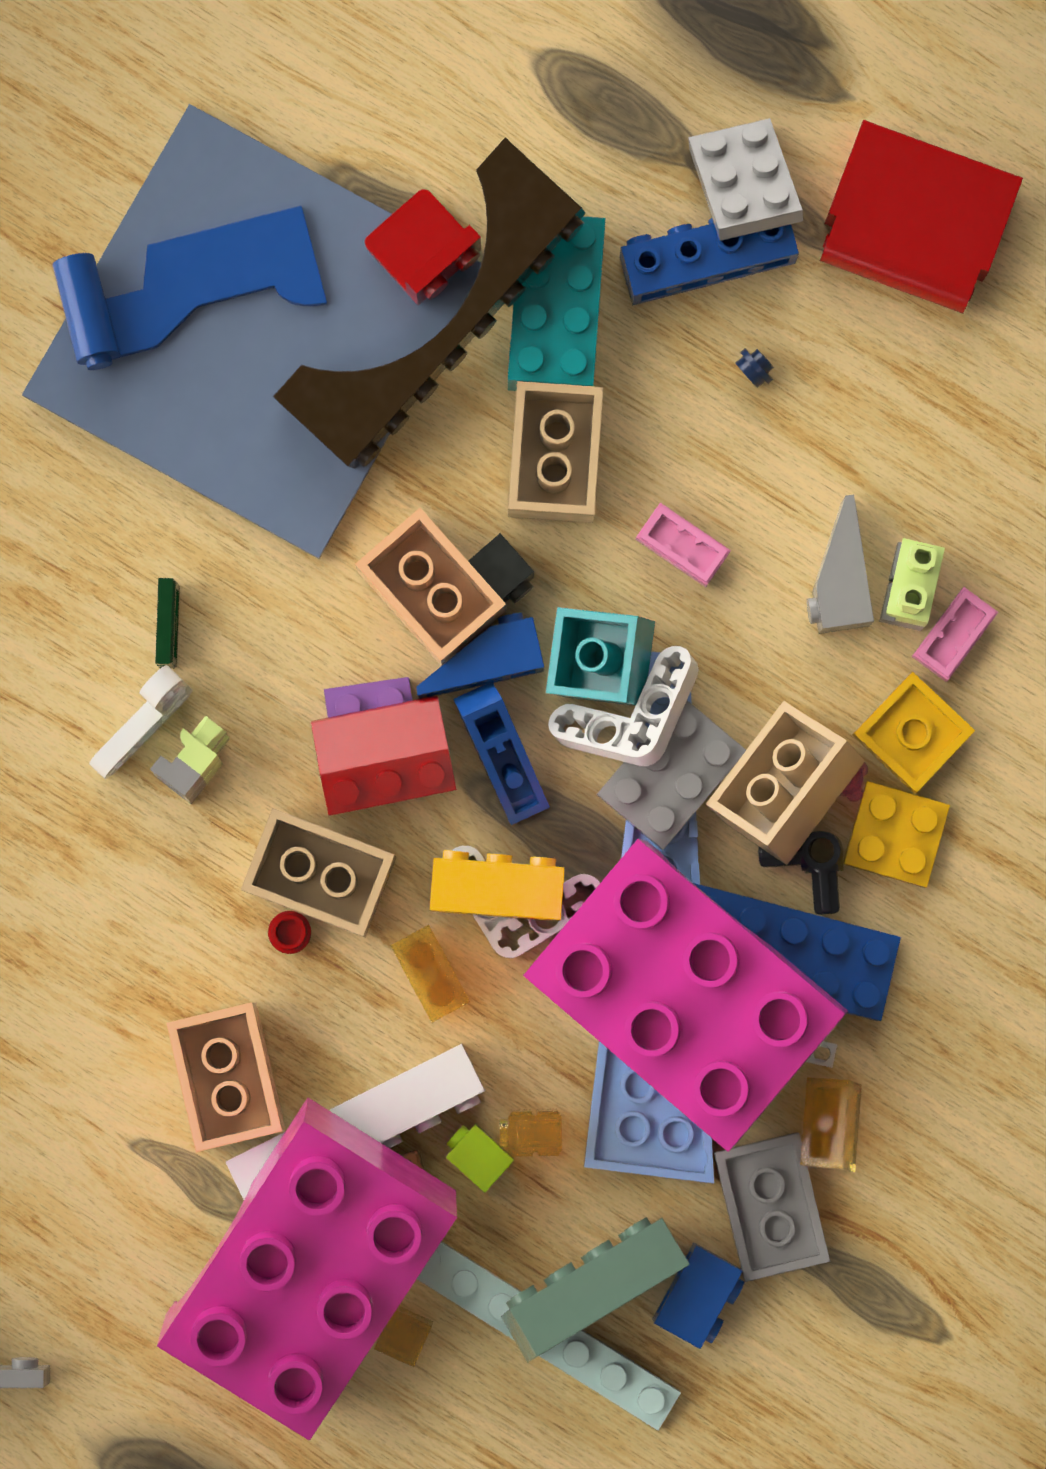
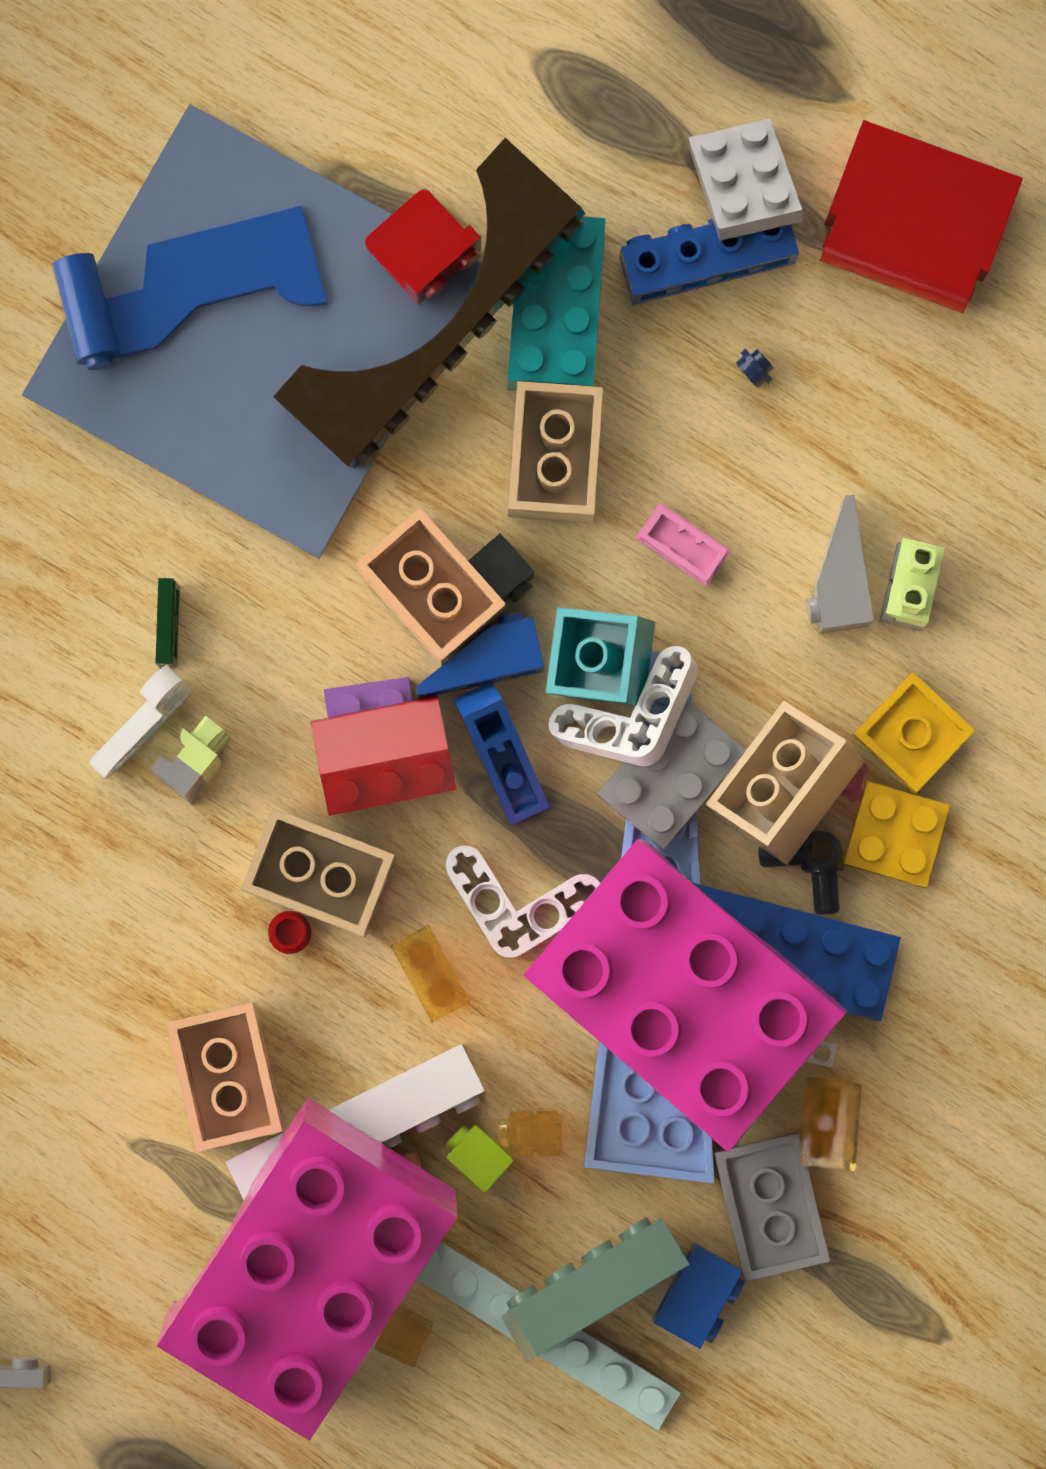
yellow brick [429,850,565,921] -> none
bright pink plate [912,587,998,682] -> none

